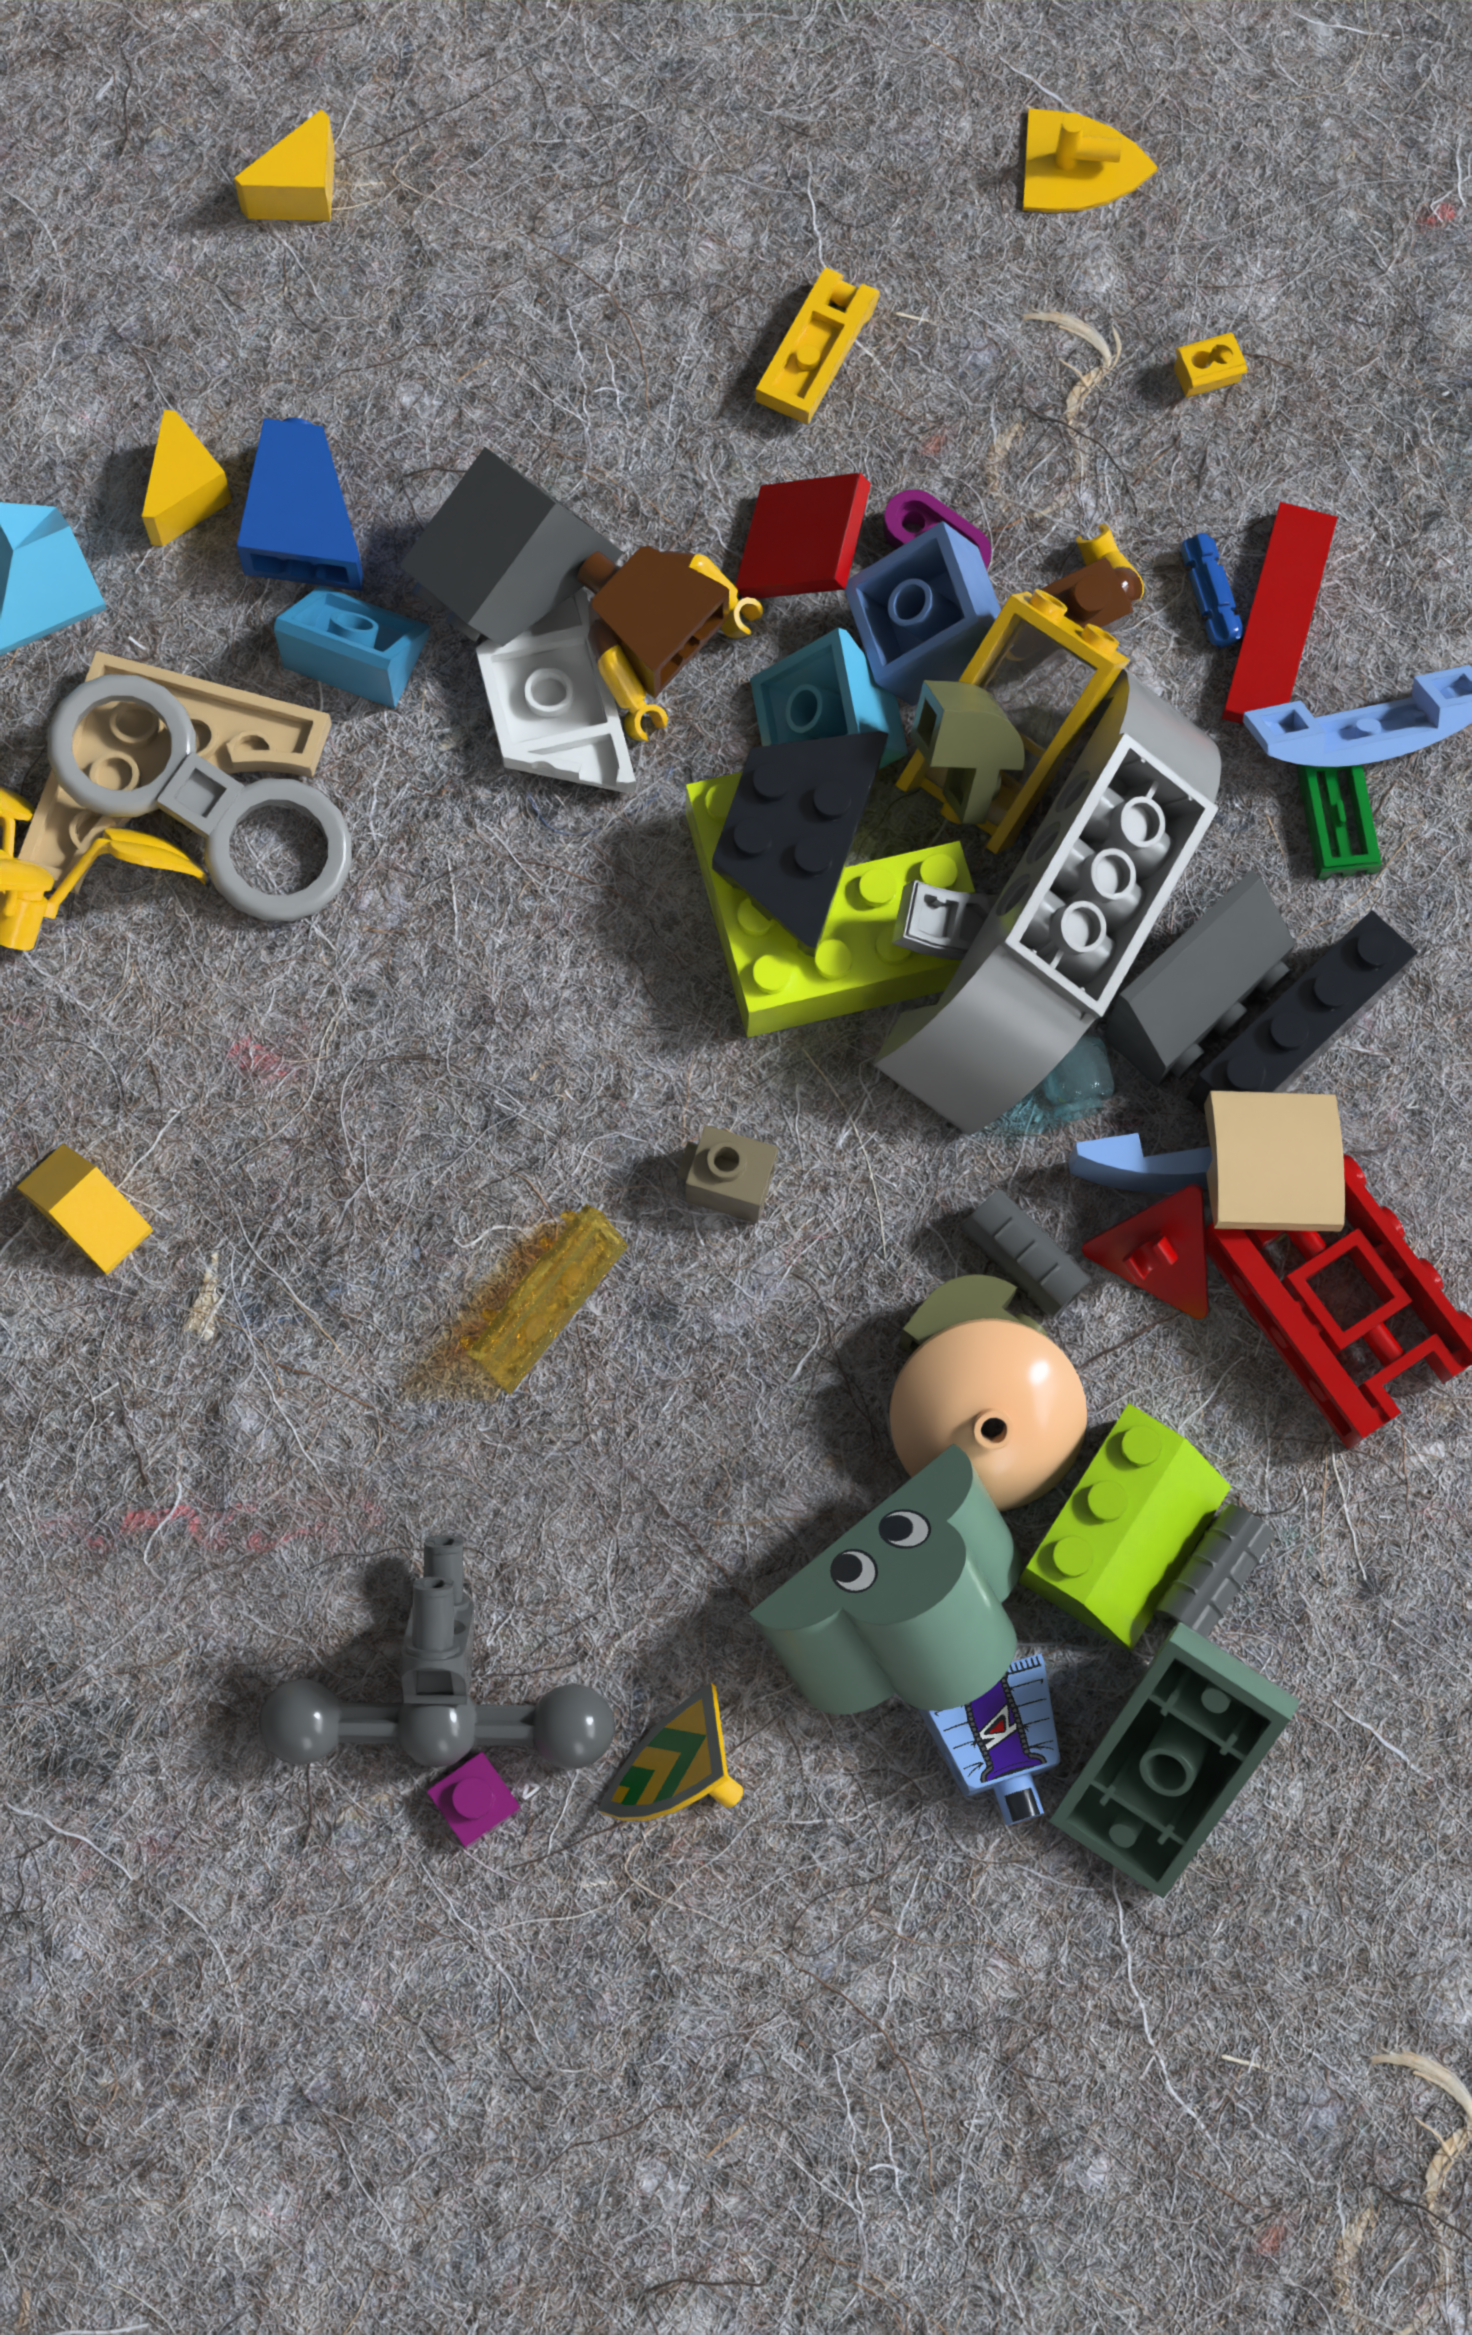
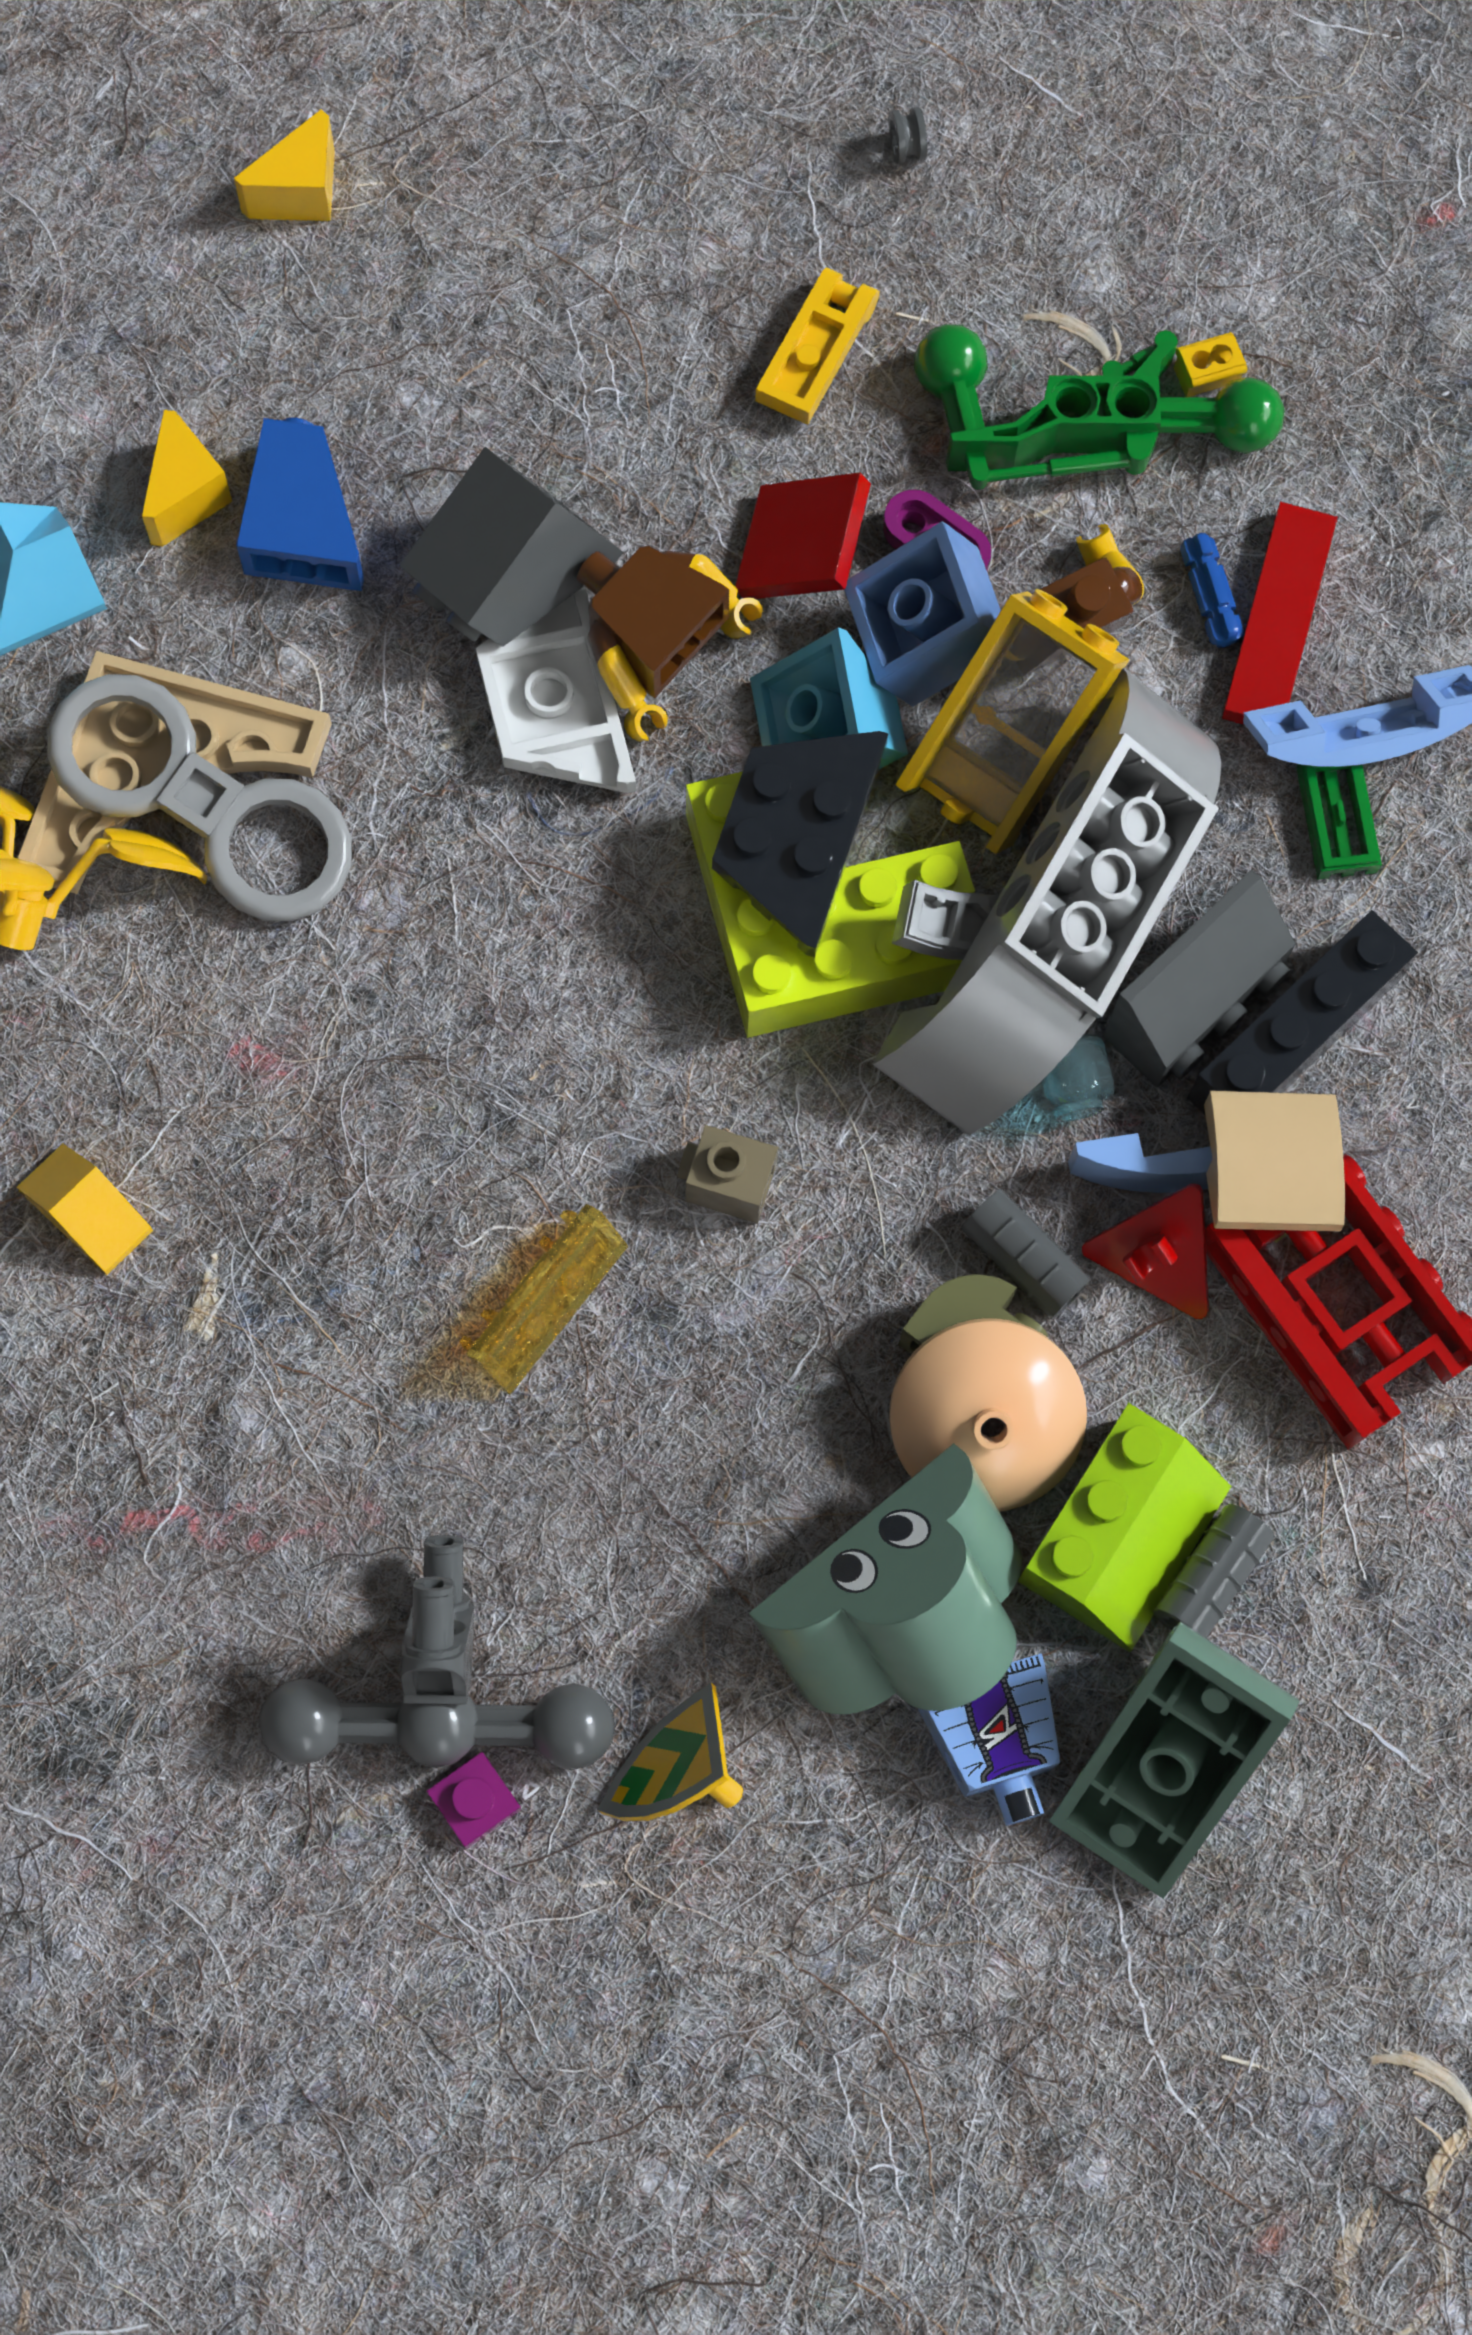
dark azure slope [274,585,431,709] -> none
olive brick [910,680,1025,824] -> none
yellow shield [1023,109,1158,213] -> none
none -> dark grey bush [889,106,928,164]
none -> green piece [914,324,1285,490]

